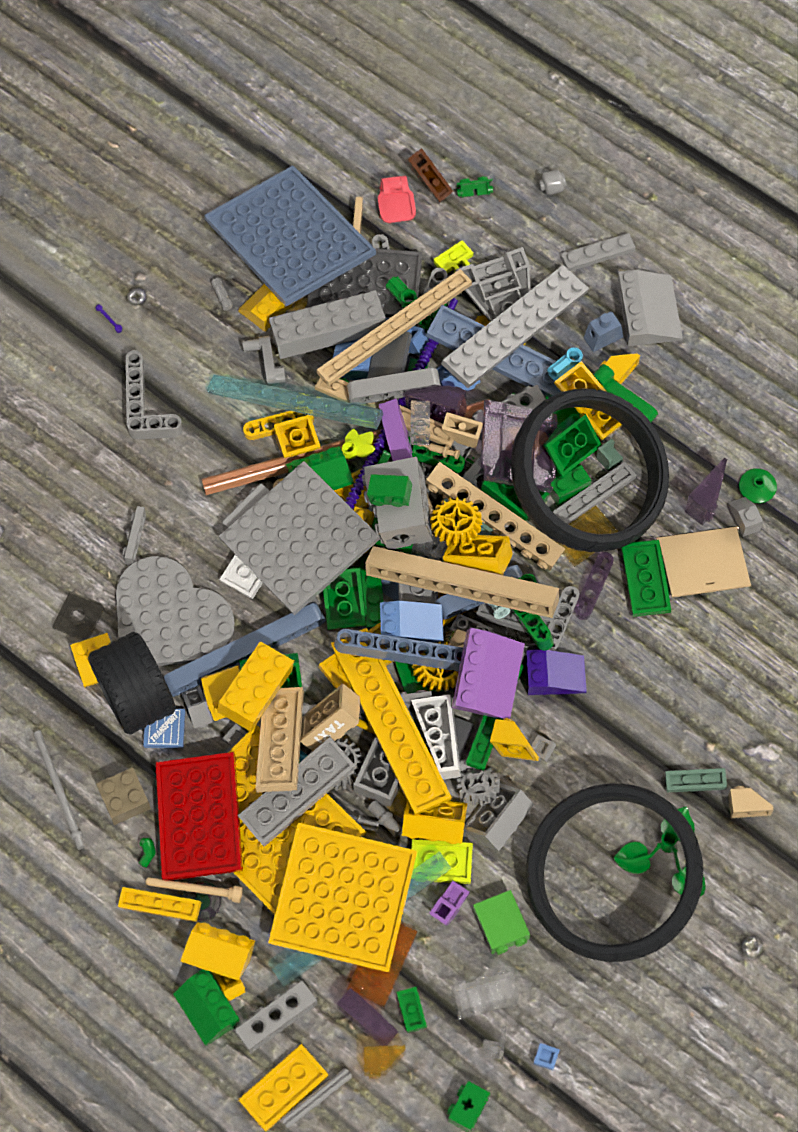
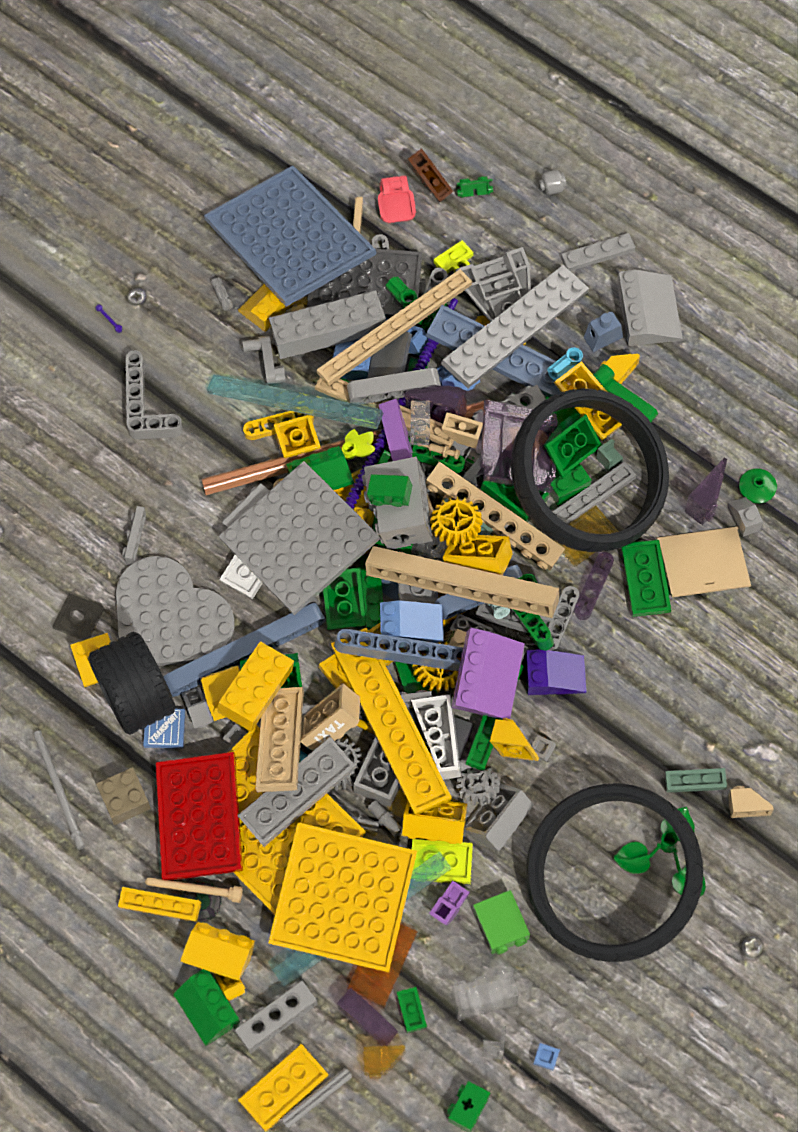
green arm [138,837,156,868] -> none

